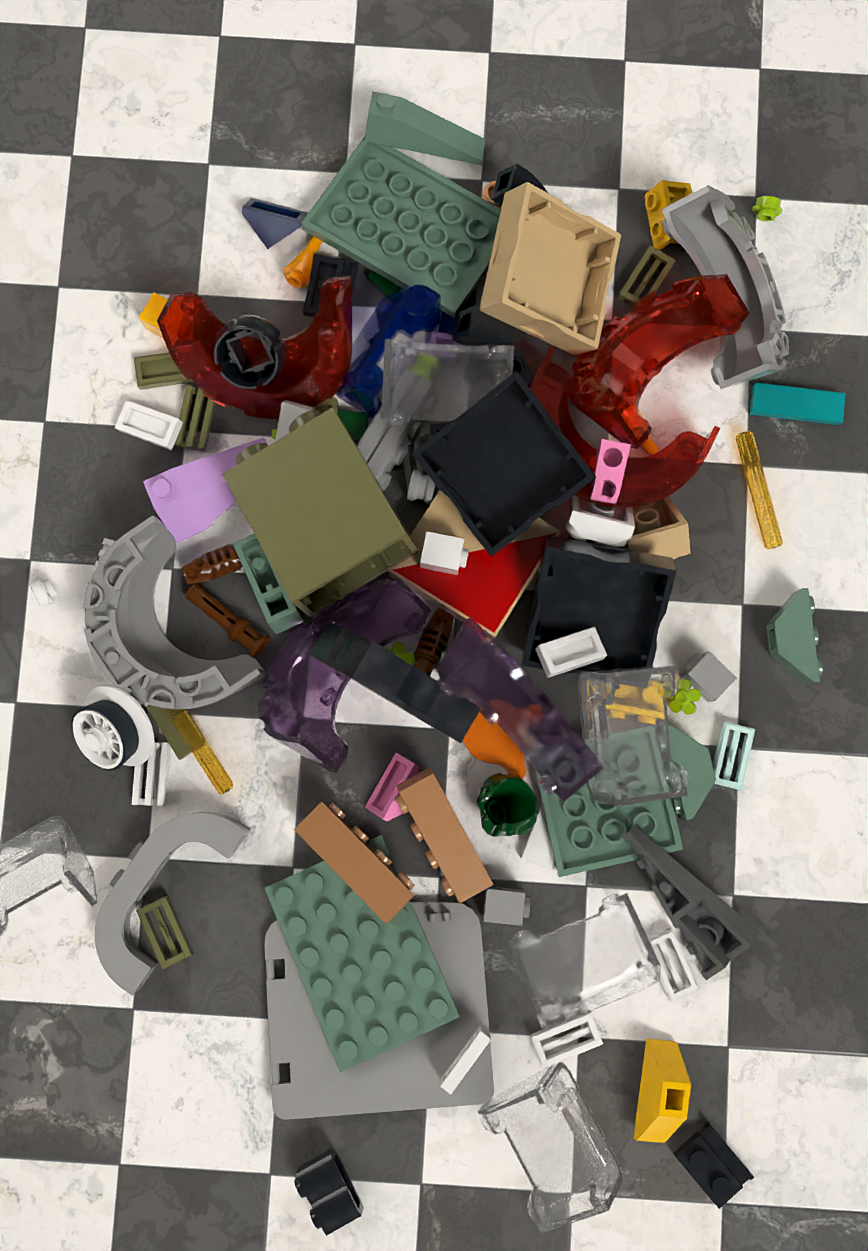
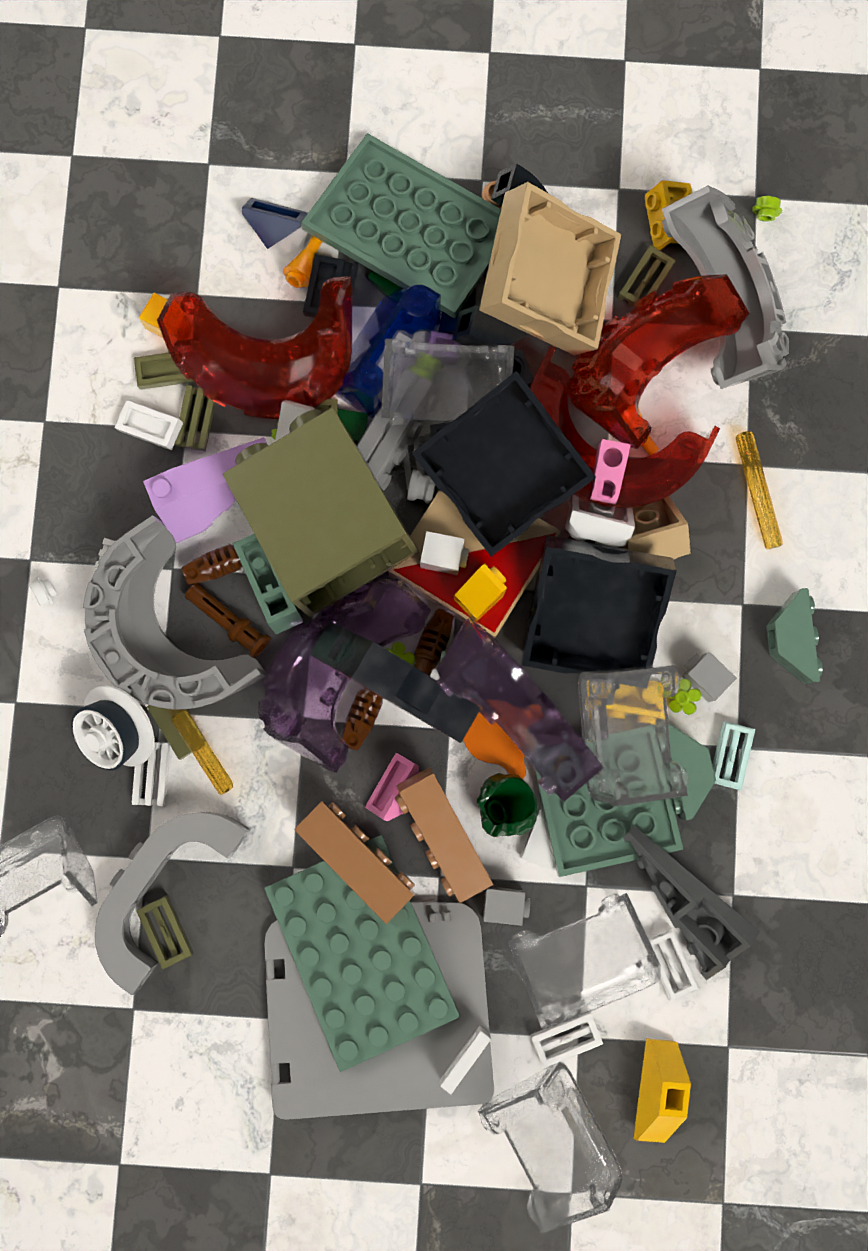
black piece [214,315,286,389] -> none
black brick [294,1148,364,1236] -> none
sand green wedge [365,91,485,165] -> none
white tile [535,627,607,678] -> none
black plate [673,1122,754,1209] -> none
teal tile [749,382,846,425] -> none
none -> reddish brown hinge [340,687,383,751]
none -> yellow slope [454,563,507,622]

